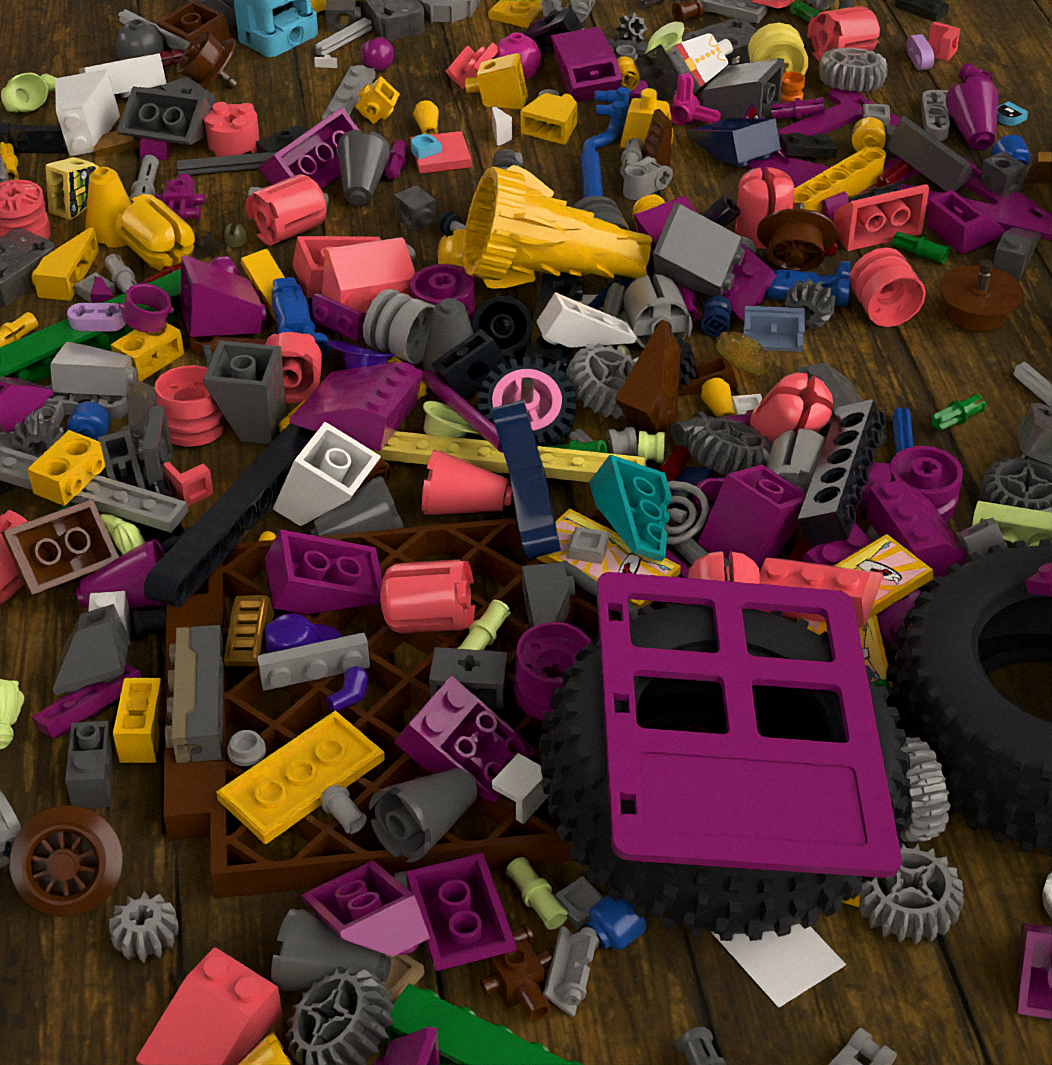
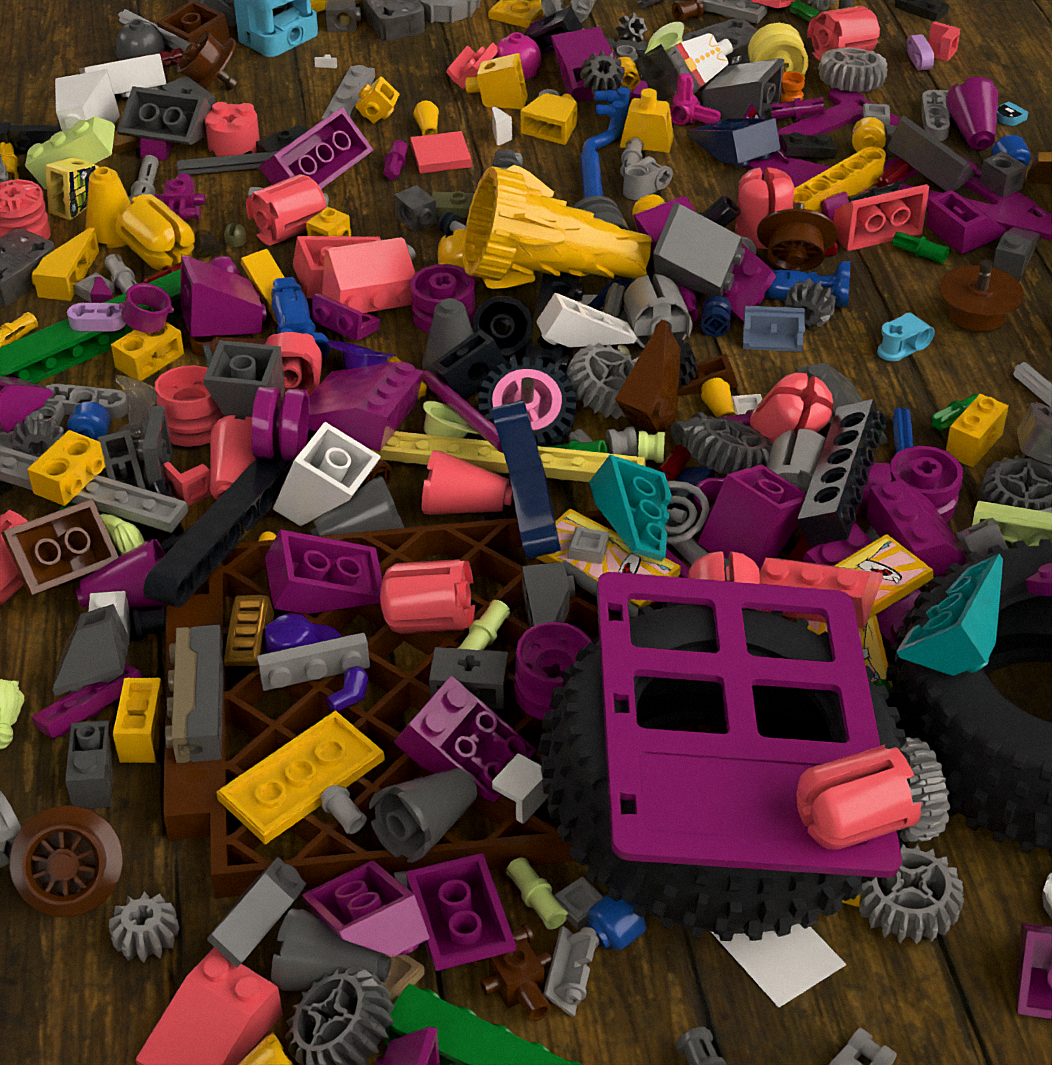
yellowish green hair [1,73,56,113] -> none
light grey slope [50,342,137,396] -> none
light grey plate [227,730,266,766] -> none
light grey axle [315,17,372,57] -> none
dark grey cone [336,130,390,206] -> none
magenta piece [360,37,395,72] -> none
light grey wheel [363,289,435,364] -> none
medium azure tile [411,134,442,160] -> none
reddish brown slope [642,109,672,167] -> none
clear yellow tile [715,331,773,375] -> none
coral wheel [849,247,926,327] -> none
magenta pin [958,63,993,82] -> none
none -> yellowish green slope [25,116,115,189]
none -> slope [207,857,306,968]
none -> coral cone [210,415,256,500]
none -> magenta wheel [251,386,310,461]
none -> yellow brick [306,207,351,237]
none -> olive plate [432,191,474,218]
none -> dark grey gear [580,50,625,94]
none -> coral cylinder [796,745,921,850]
none -> medium azure piece [877,312,935,361]
none -> teal wedge [897,554,1003,676]
none -> yellow brick [946,394,1009,468]

